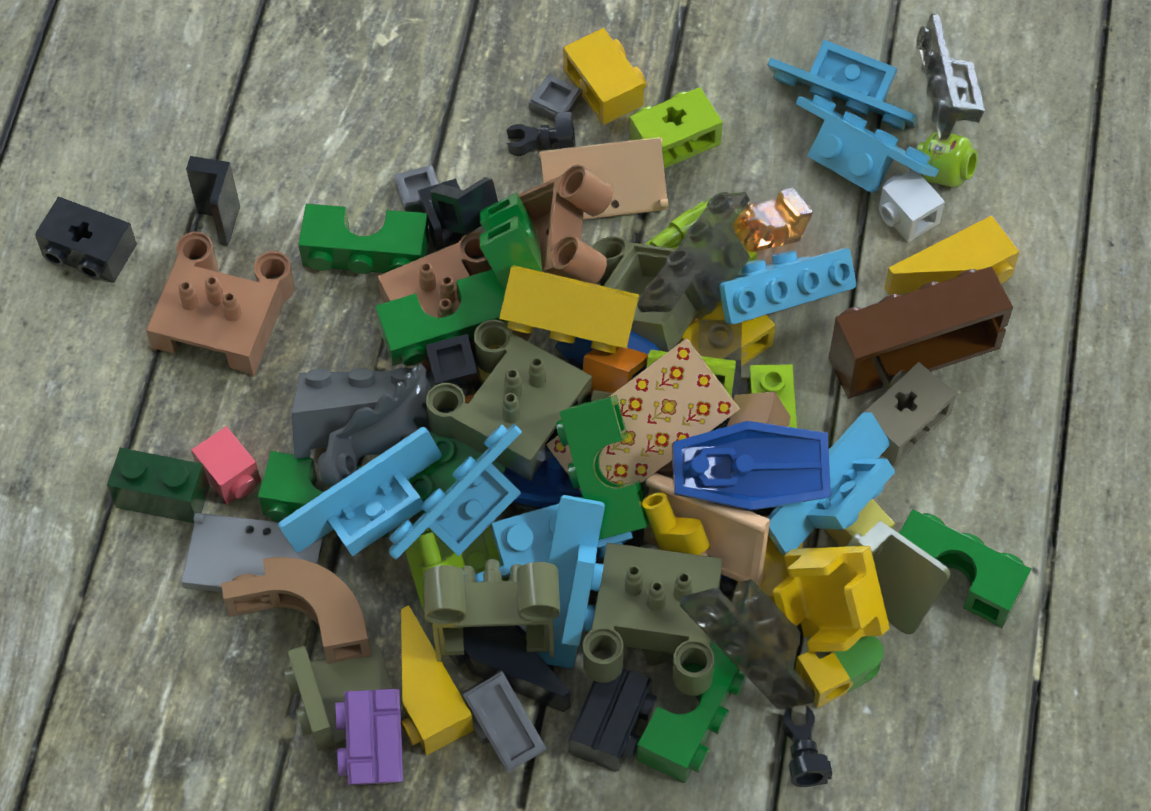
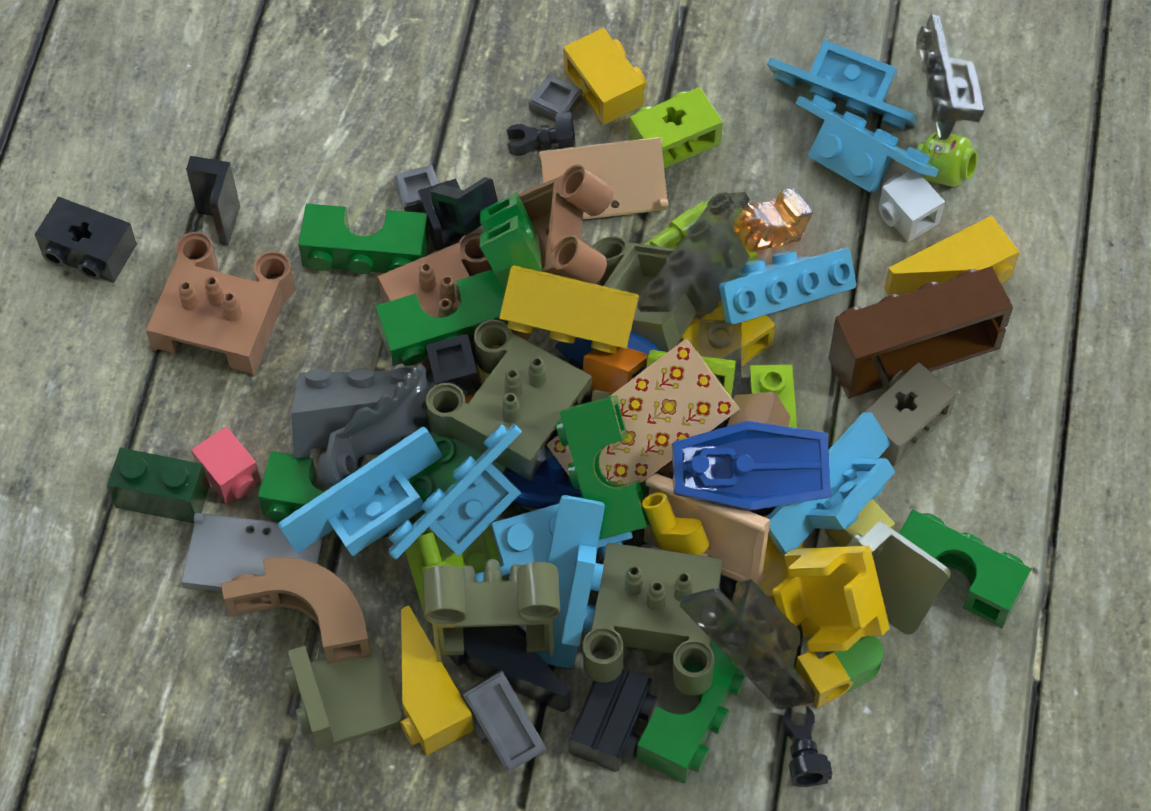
medium lavender brick [335,689,403,786] -> none

